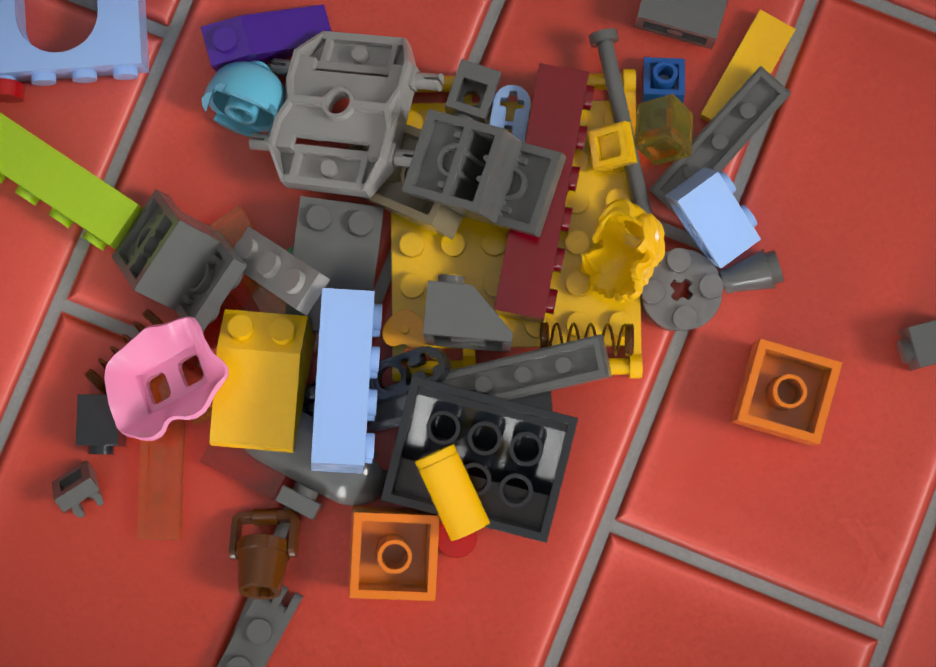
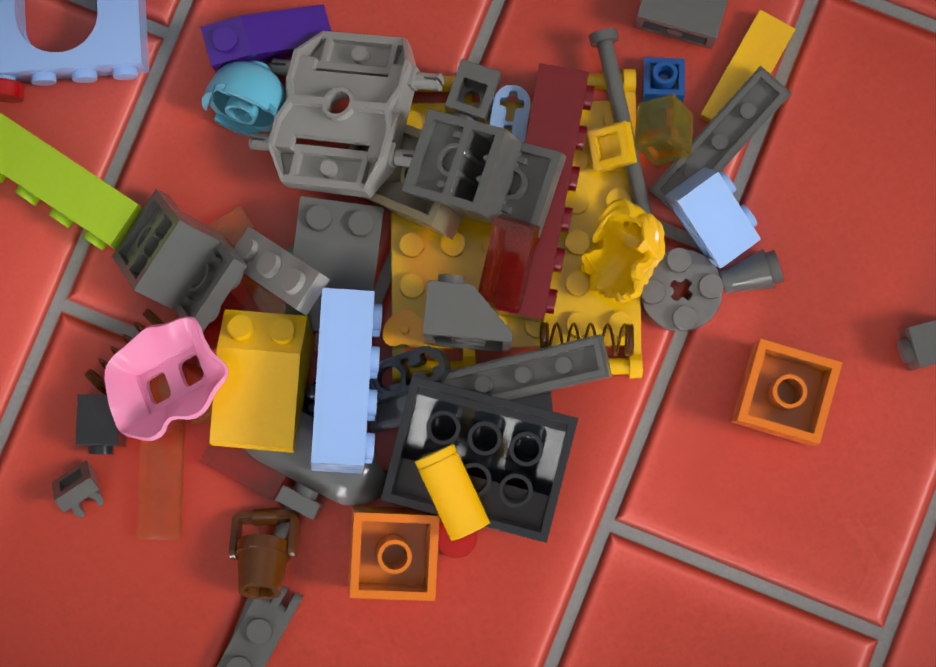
none -> clear red tile [478,214,541,311]

